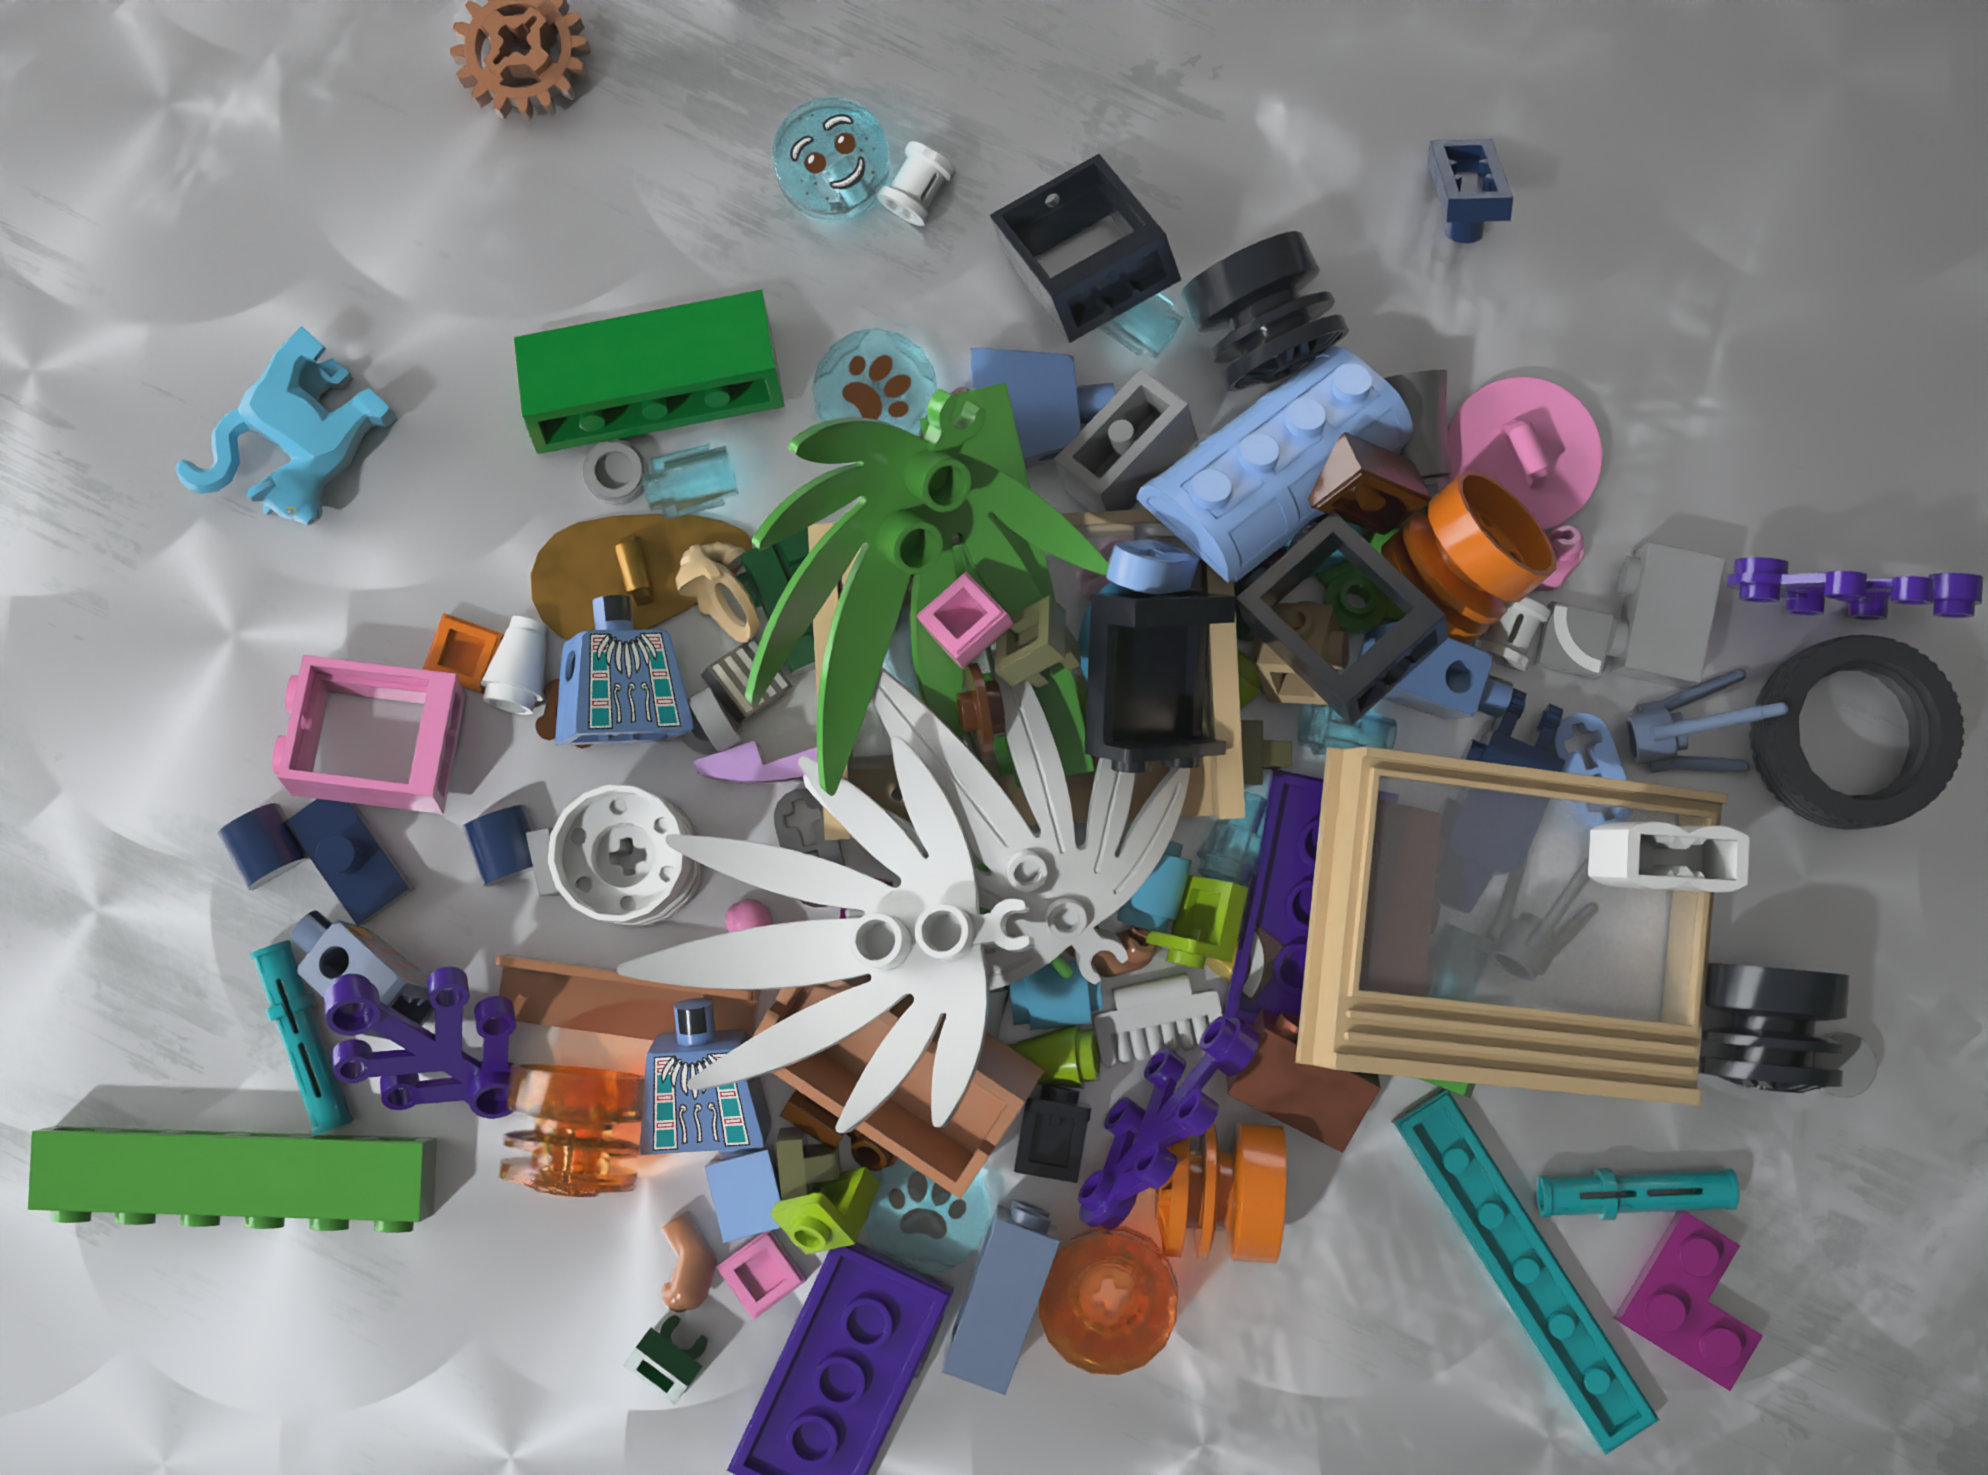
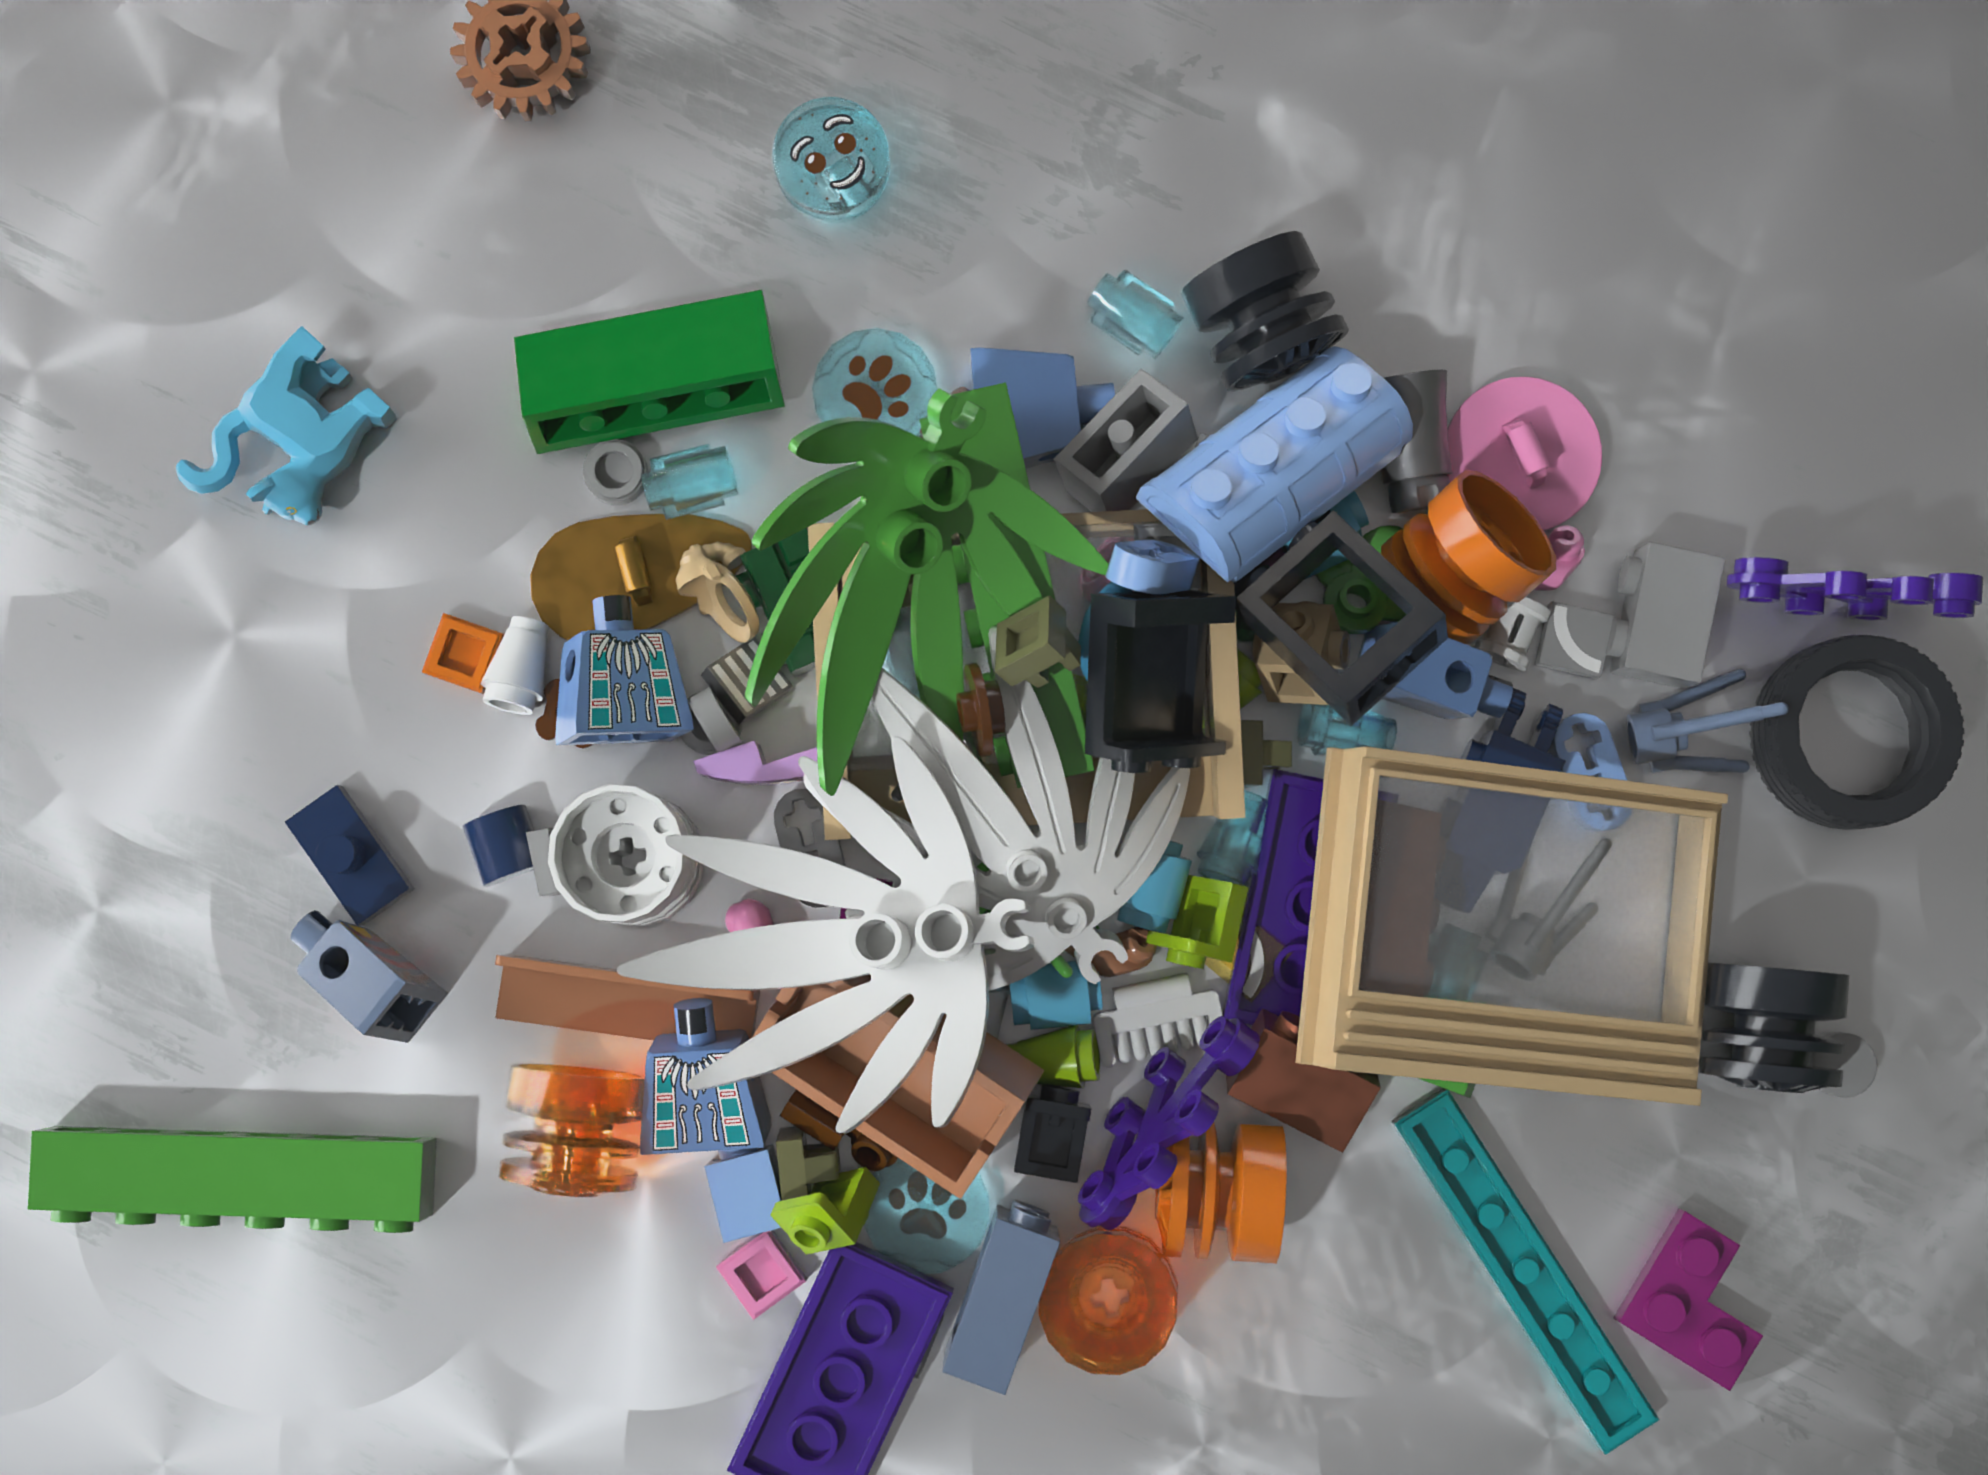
dark blue brick [217,803,309,890] -> none
teal pin [250,940,354,1135] -> none
bright pink window [272,655,466,814] -> none
dark purple plant [324,967,527,1119] -> none
dark green tile [623,1315,708,1404] -> none
nougat arm [661,1211,716,1313] -> none
white bush [877,141,956,226] -> none
bright pink brick [916,572,1014,669] -> none
black window [989,154,1182,343] -> none
reddish brown slope [1308,432,1432,535] -> none
dark blue tile [1428,139,1513,243] -> none
teal pin [1536,1168,1739,1221] -> none
white brick [1588,822,1750,892] -> none

